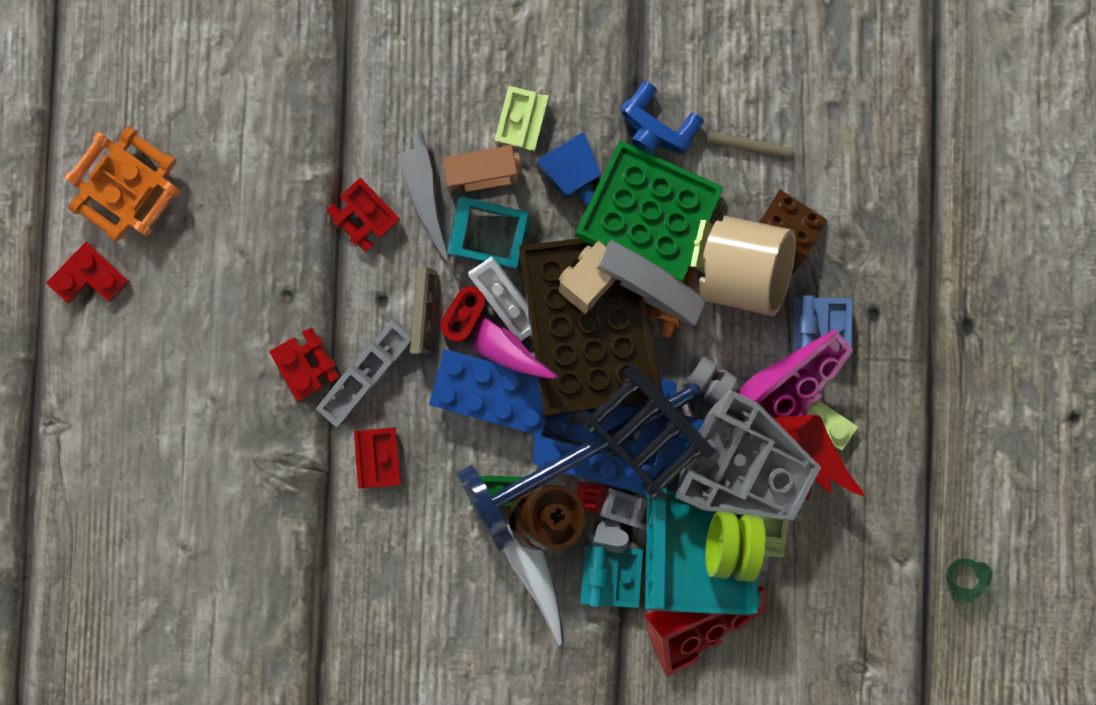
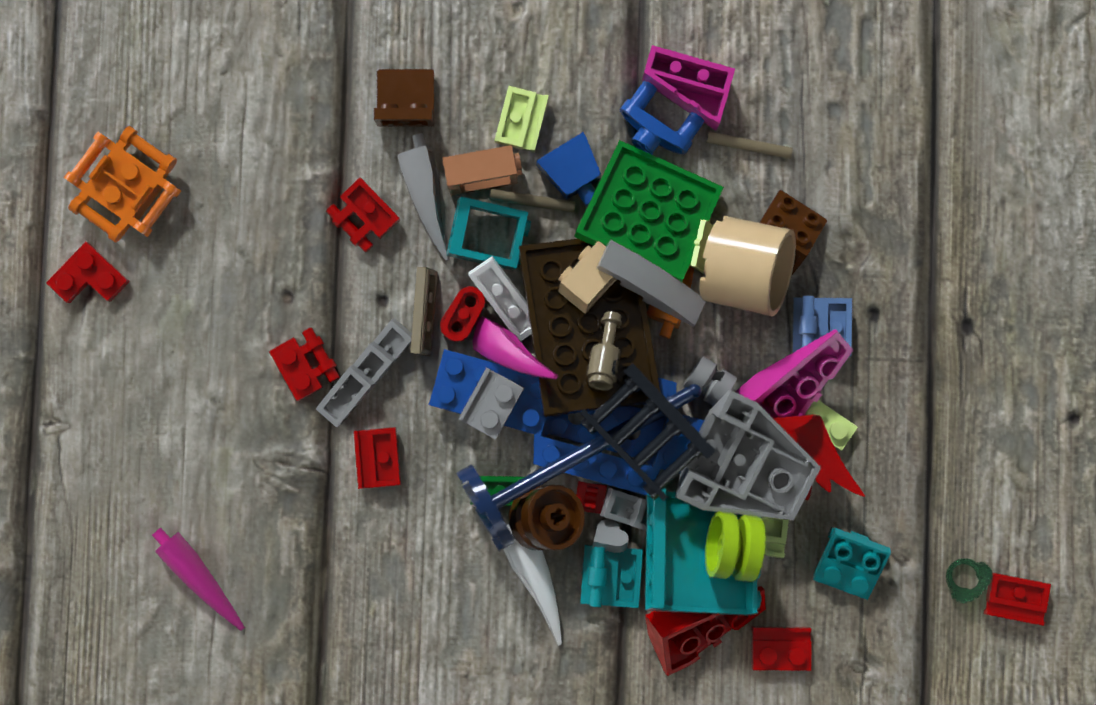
none -> dark pink piece [152,528,245,631]
none -> reddish brown bracket [374,69,434,127]
none -> light grey plate [458,368,524,440]
none -> dark tan bar [490,189,576,213]
none -> dark tan piece [587,311,622,390]
none -> dark pink wedge [642,45,735,131]
none -> red plate [752,626,812,671]
none -> teal plate [813,527,891,600]
none -> red plate [983,572,1051,626]

